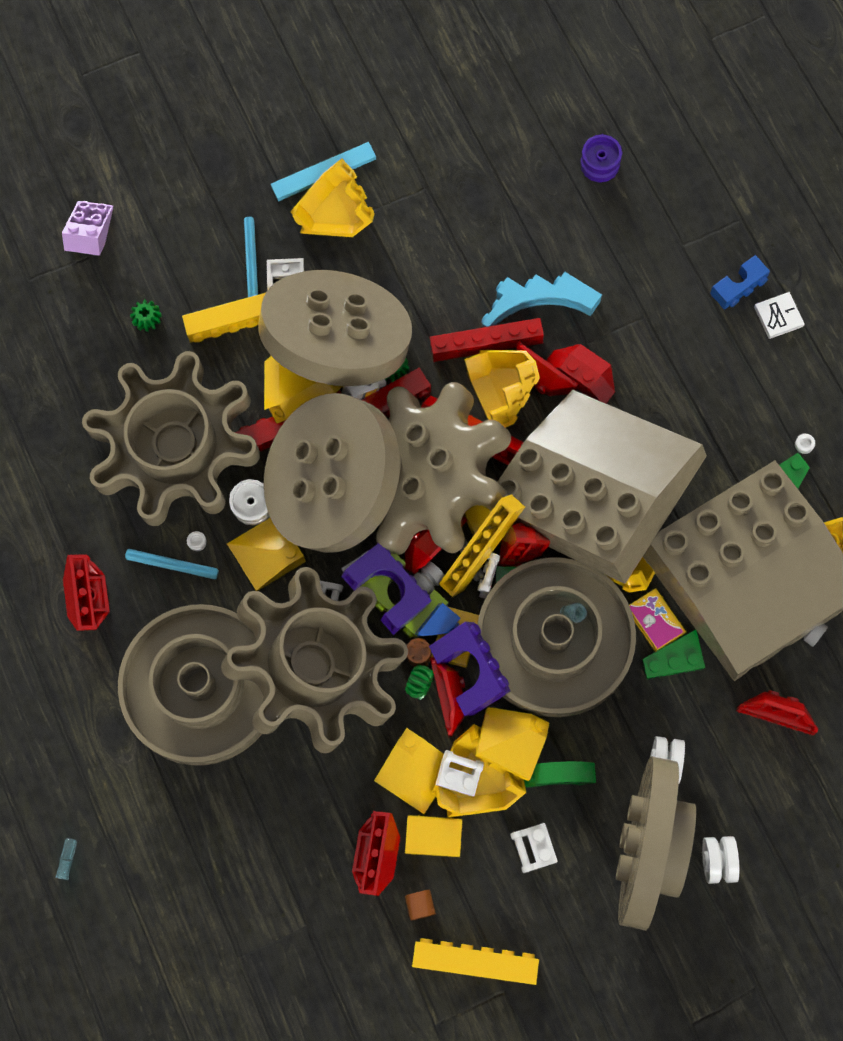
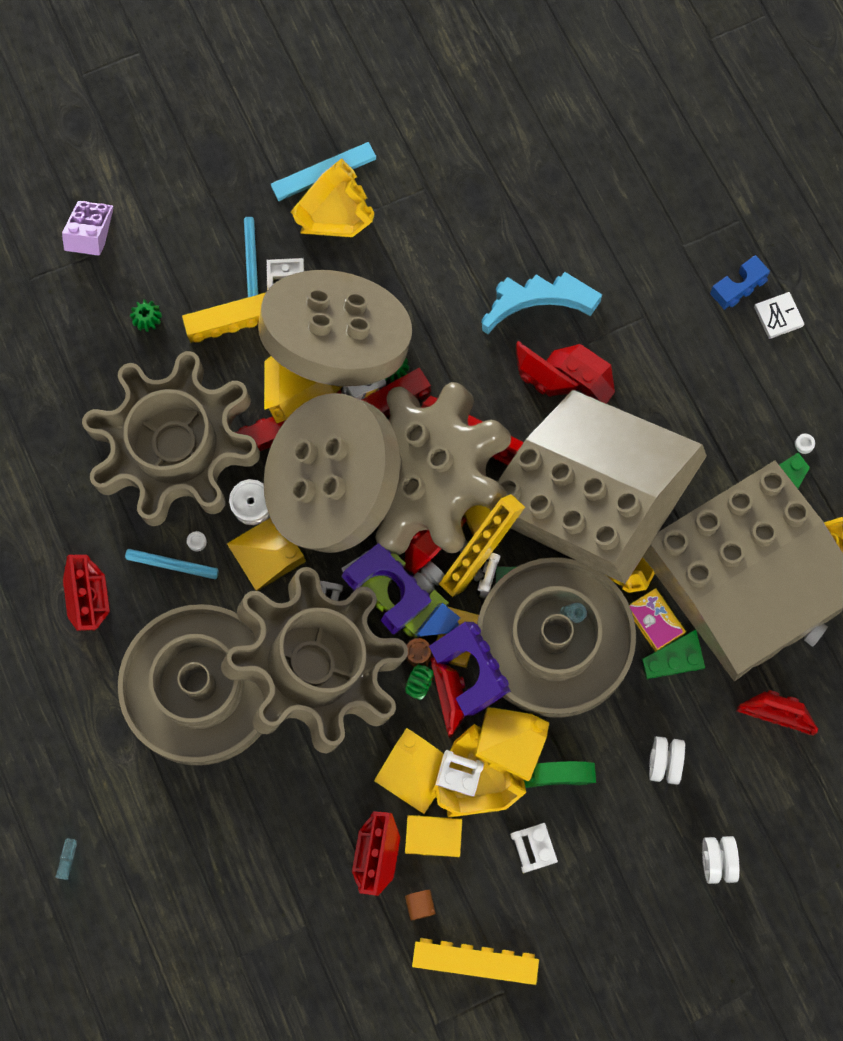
red brick [430,318,544,362] -> none
yellow panel [464,350,540,427] -> none
red wedge [498,523,550,567] -> none
dark purple wheel [580,134,622,182] -> none
dark tan piece [616,756,696,931] -> none

